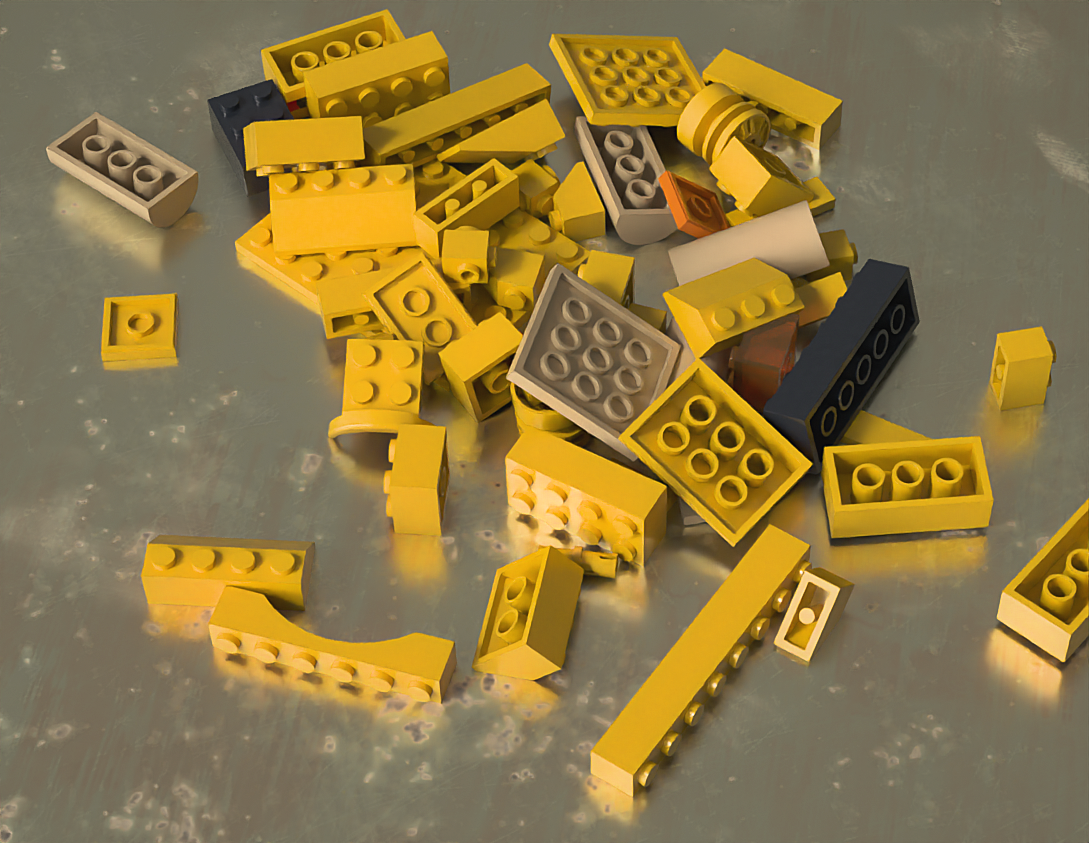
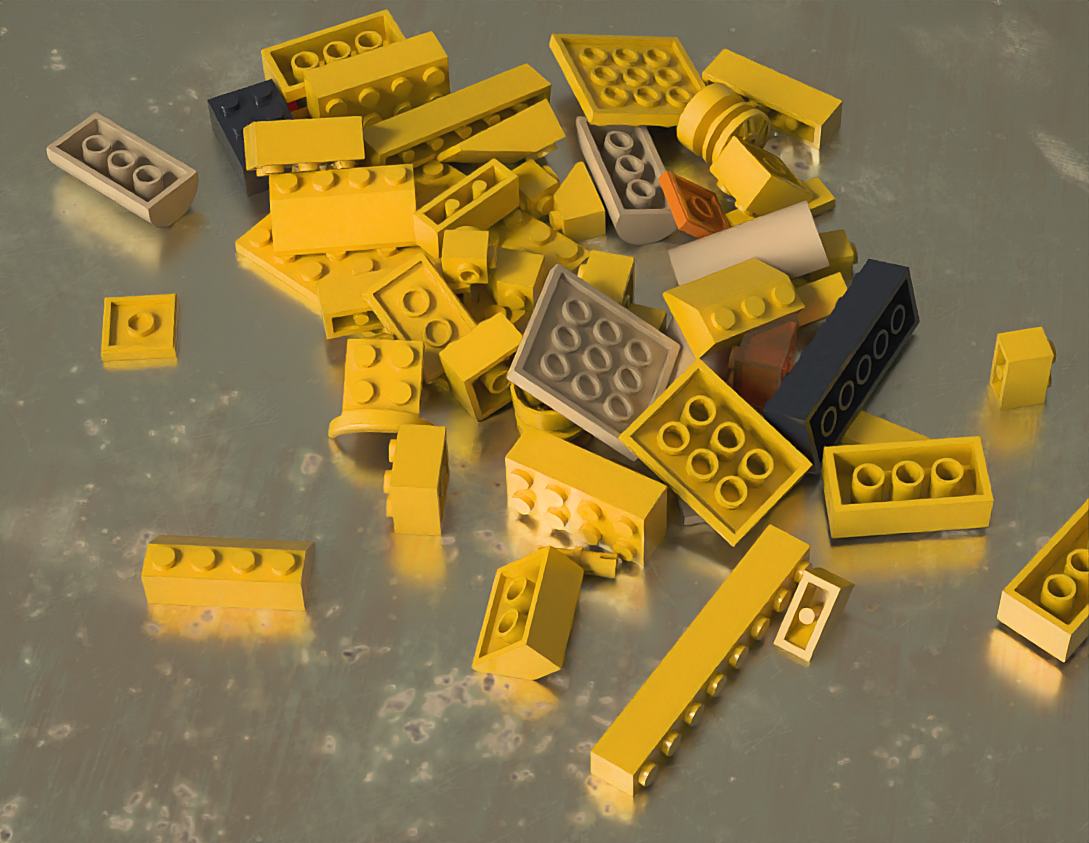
yellow arch [208,585,457,704] -> none

